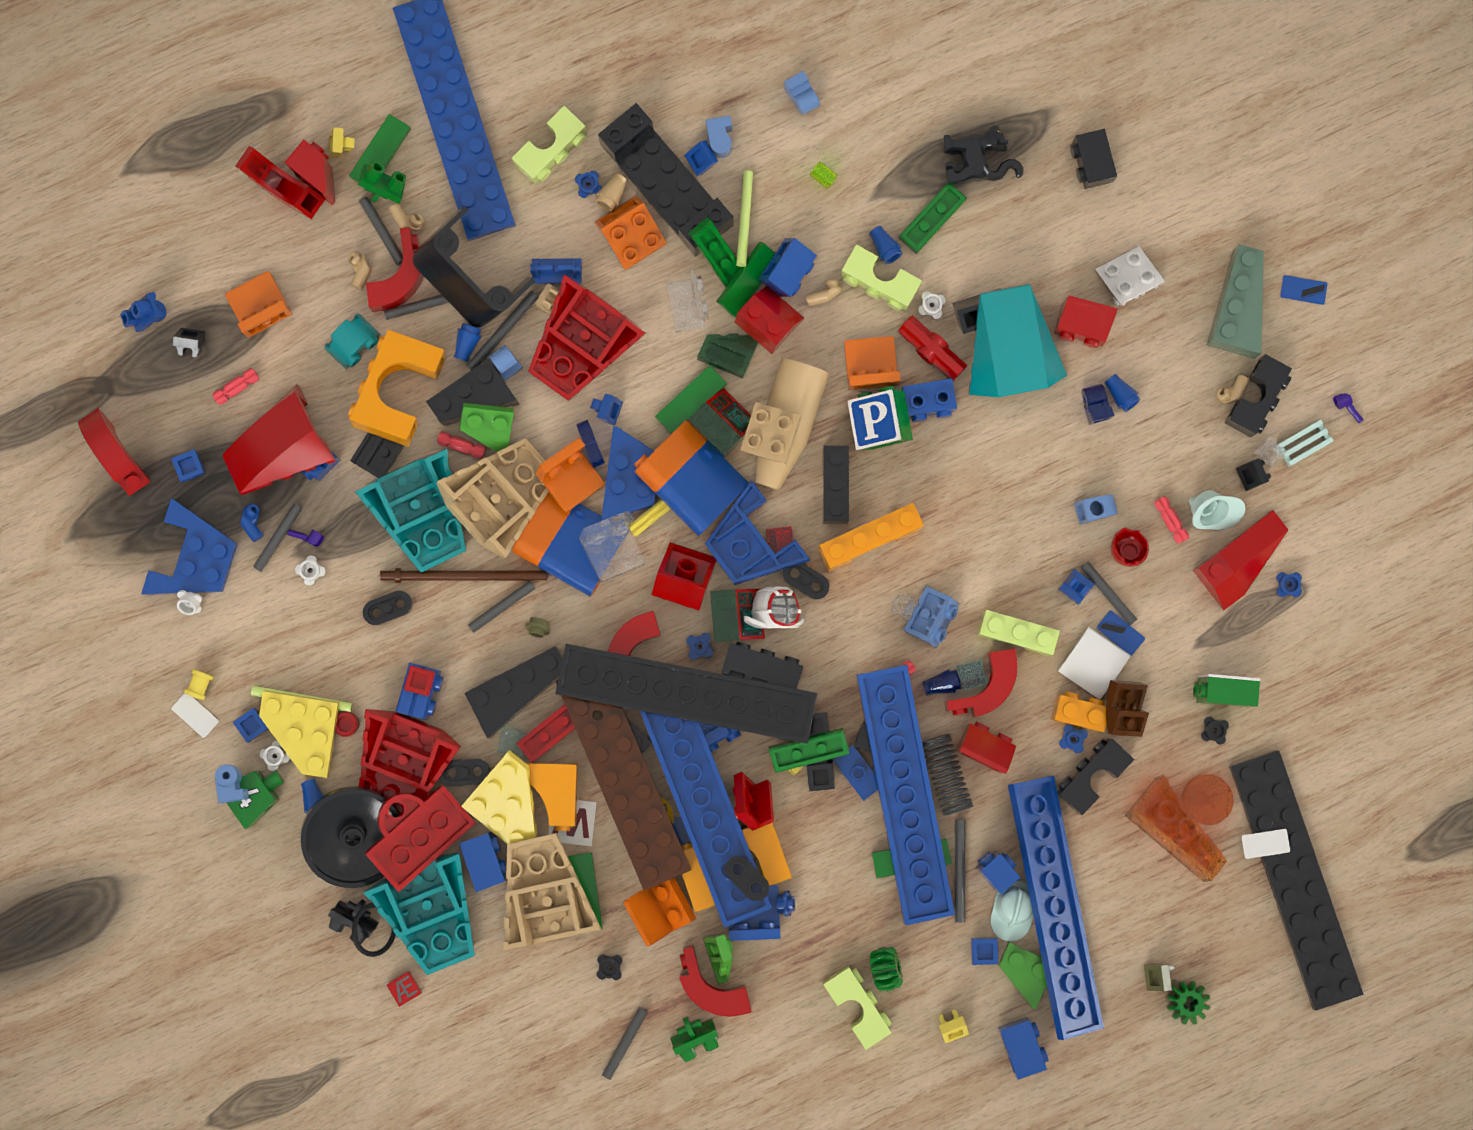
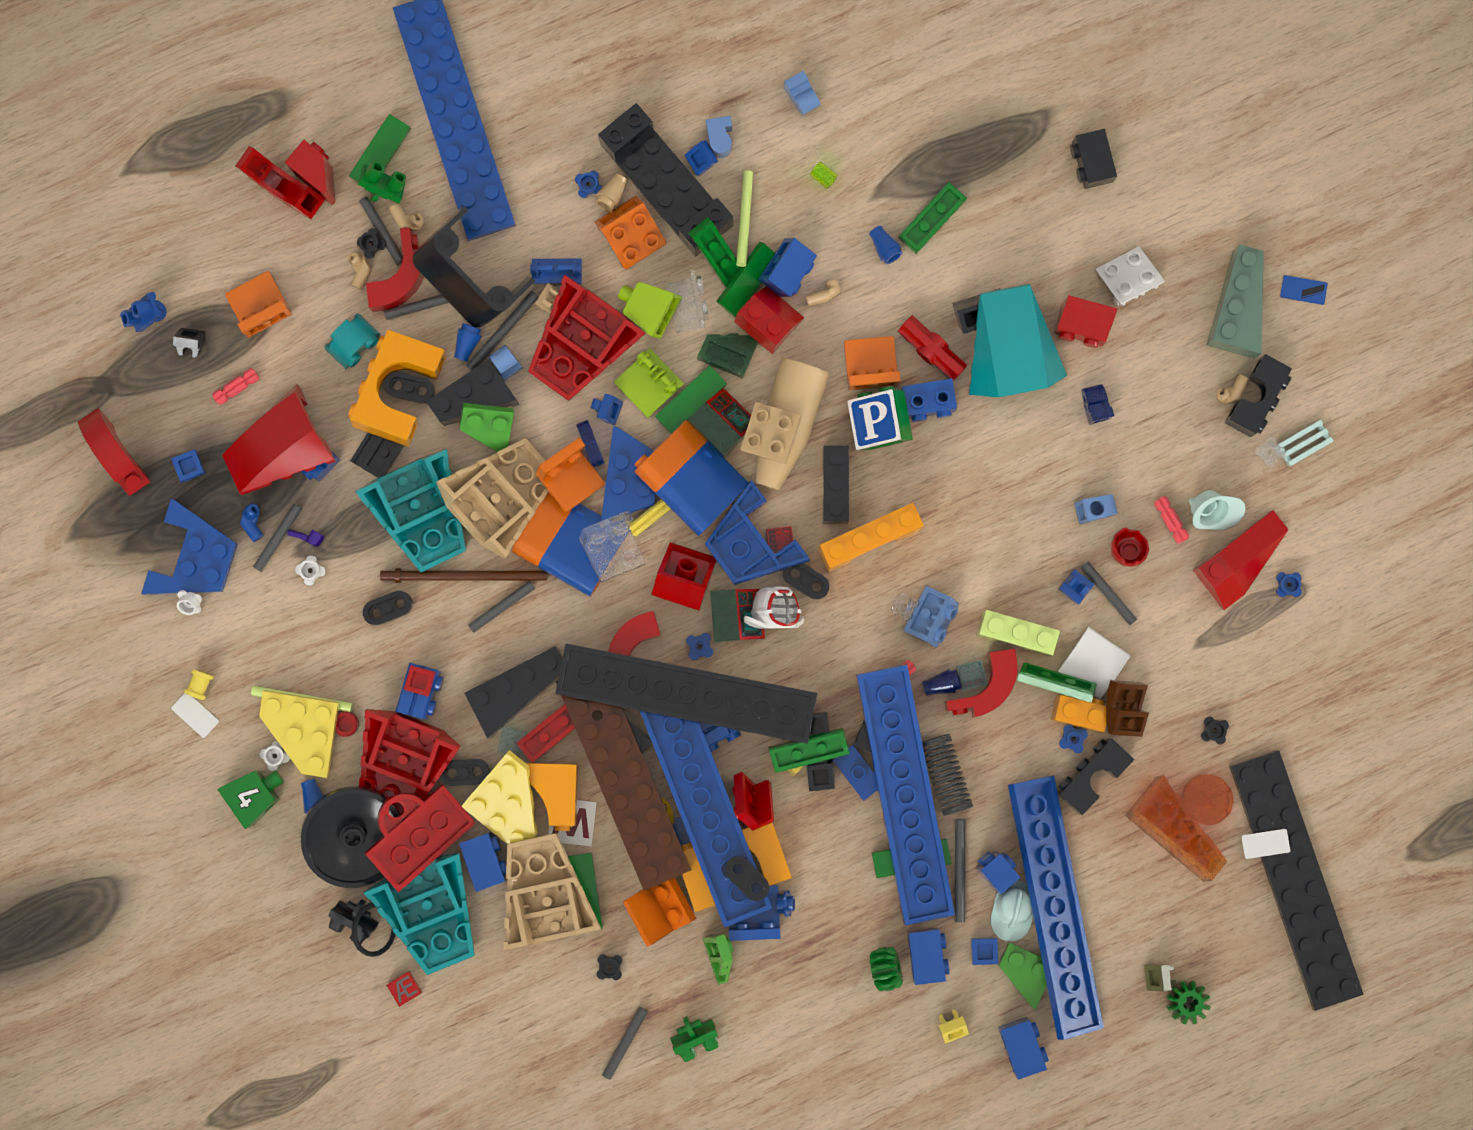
medium blue leg [215,764,249,803] -> none
blue plate [233,707,268,743] -> none
light yellow tile [328,127,355,159] -> none
coral axle [437,431,486,459] -> none
yellowish green arch [512,106,587,184] -> none
olive plate [525,617,550,638] -> none
red arch [679,945,752,1017] -> none
black wedge [721,641,803,689] -> none
yellowish green arch [823,965,892,1050] -> none
yellowish green arch [841,245,922,311] -> none
white plate [918,291,946,319] -> none
black animal [944,125,1024,185] -> none
red slope [955,721,1016,774] -> none
blue sticker [1097,611,1145,656] -> none
blue cone [1105,374,1141,412] -> none
green piece [1193,674,1260,707] -> none
black tile [1236,458,1271,491] -> none
dark purple hand [1333,393,1364,423] -> none
none -> black plate [357,228,386,258]
none -> black plate [384,372,435,404]
none -> lime hinge [614,348,684,418]
none -> lime torso [618,282,682,339]
none -> blue brick [907,928,949,985]
none -> green tile [1017,662,1097,703]

